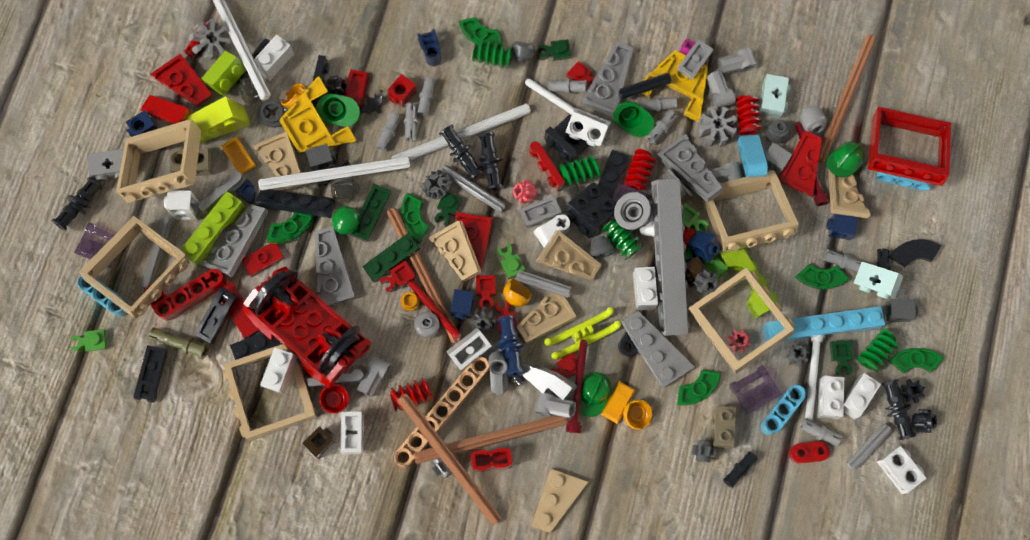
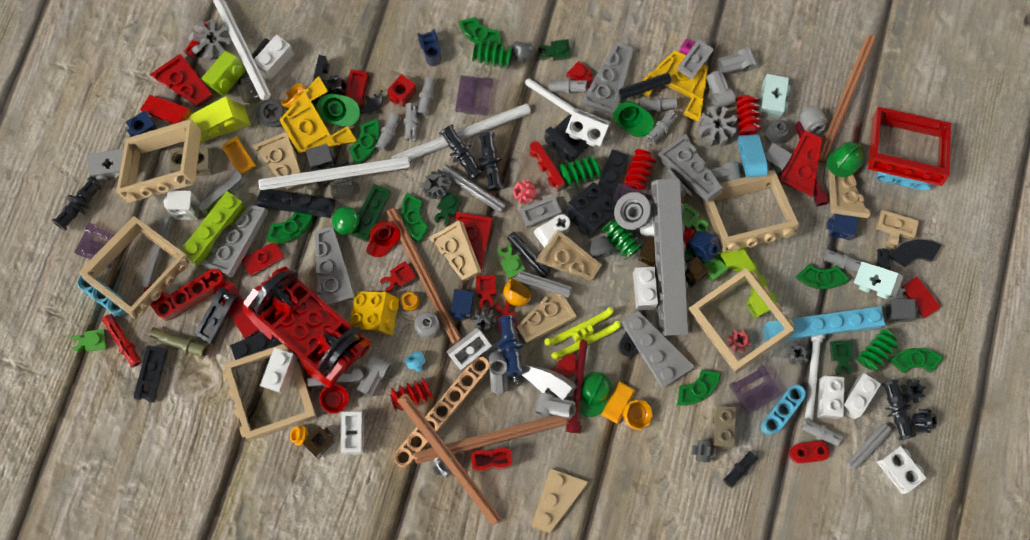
dark blue tile [236,179,256,204] -> none
dark green plate [362,233,420,282] -> none
red bar [408,280,461,340] -> none
dark grey gear [694,270,720,295] -> none
none -> red pin [102,314,142,368]
none -> light orange plate [290,425,308,446]
none -> green tile [349,119,380,165]
none -> yellow bracket [349,292,400,336]
none -> red piece [366,221,401,257]
none -> medium azure tile [405,352,426,372]
none -> clear purple plate [455,75,494,116]
none -> black axle [507,232,551,278]
none -> dark brown brick [638,236,656,267]
none -> tan plate [876,210,919,249]
none -> red tile [901,276,940,319]

